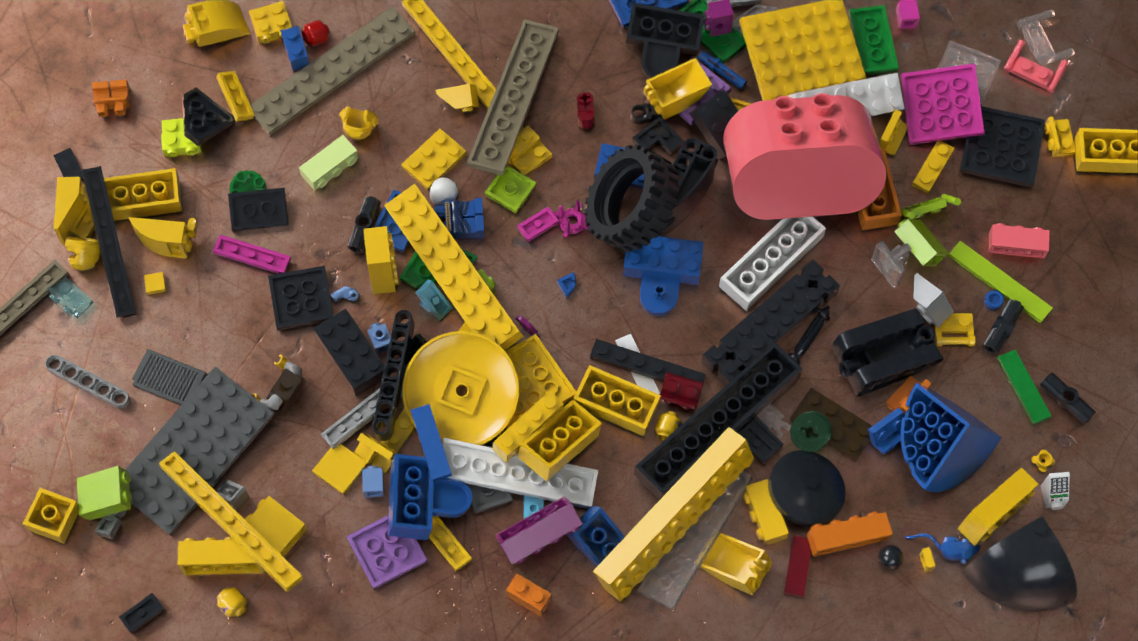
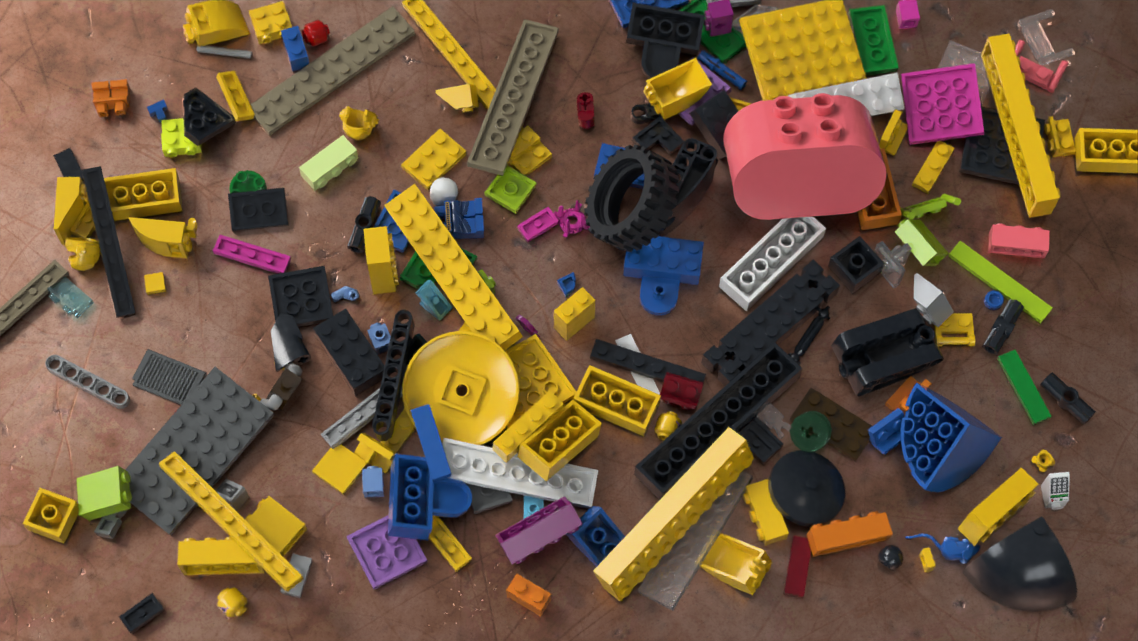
none -> blue tile [147,99,168,122]
none -> light grey bar [197,45,252,59]
none -> black panel [271,314,311,372]
none -> light grey plate [281,554,313,598]
none -> yellow brick [554,287,596,341]
none -> black brick [828,236,885,294]
none -> yellow brick [981,33,1060,218]

